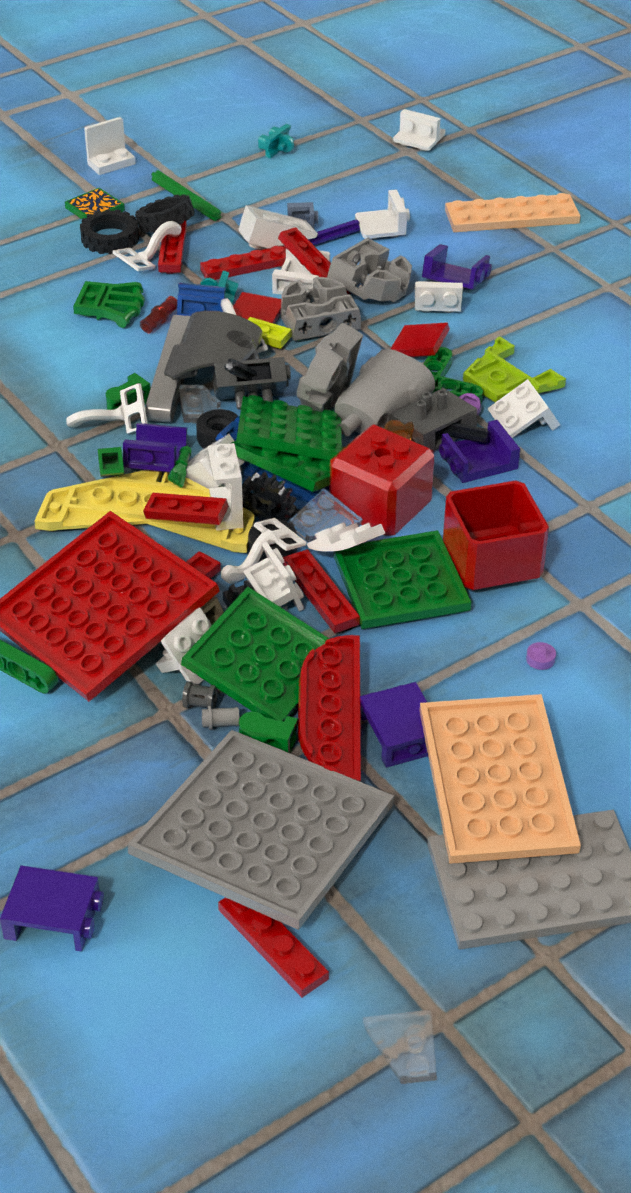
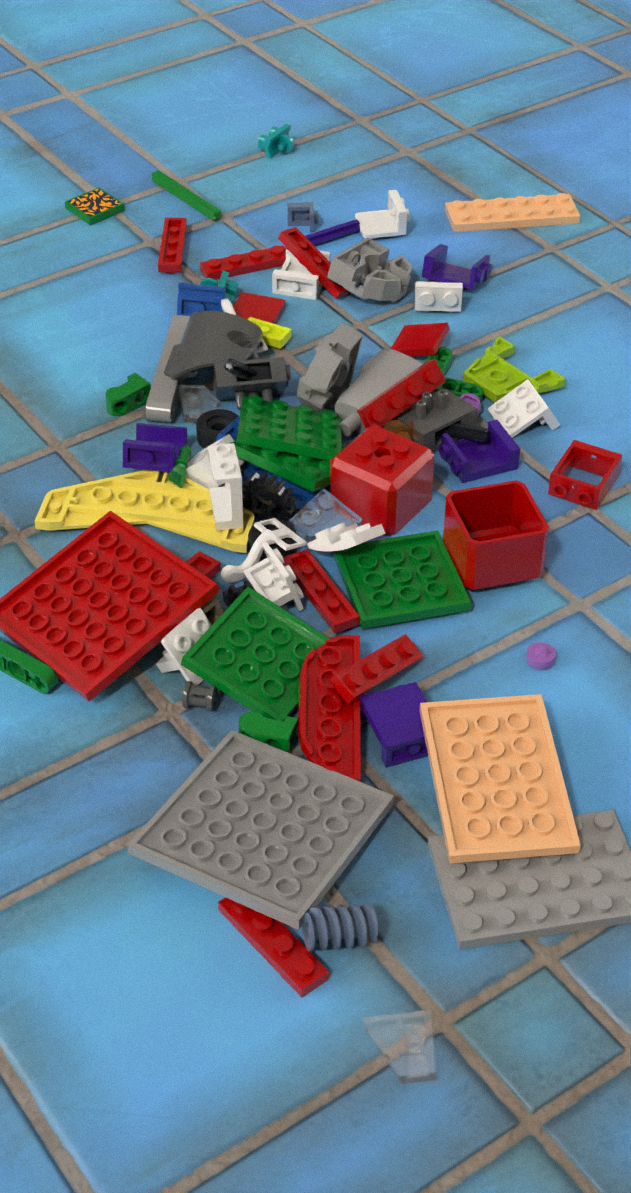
dark purple panel [0,865,104,952] -> none
white piece [66,383,148,434] -> none
green plate [73,281,145,328] -> none
black tyre [80,209,139,254] -> none
white bracket [84,117,136,175] -> none
green leg [97,447,124,477] -> none
white piece [113,221,181,271] -> none
black tyre [135,194,195,233] -> none
clear red pin [140,296,177,333] -> none
red plate [143,492,229,525] -> none
light grey pin [202,706,239,730] -> none
white slope [238,205,318,249] -> none
light grey connector [281,277,361,341] -> none
white bracket [393,109,446,151] -> none
none -> sand blue piece [302,904,378,952]
none -> red plate [329,634,424,704]
none -> red plate [357,359,446,429]
none -> red window [548,440,622,510]

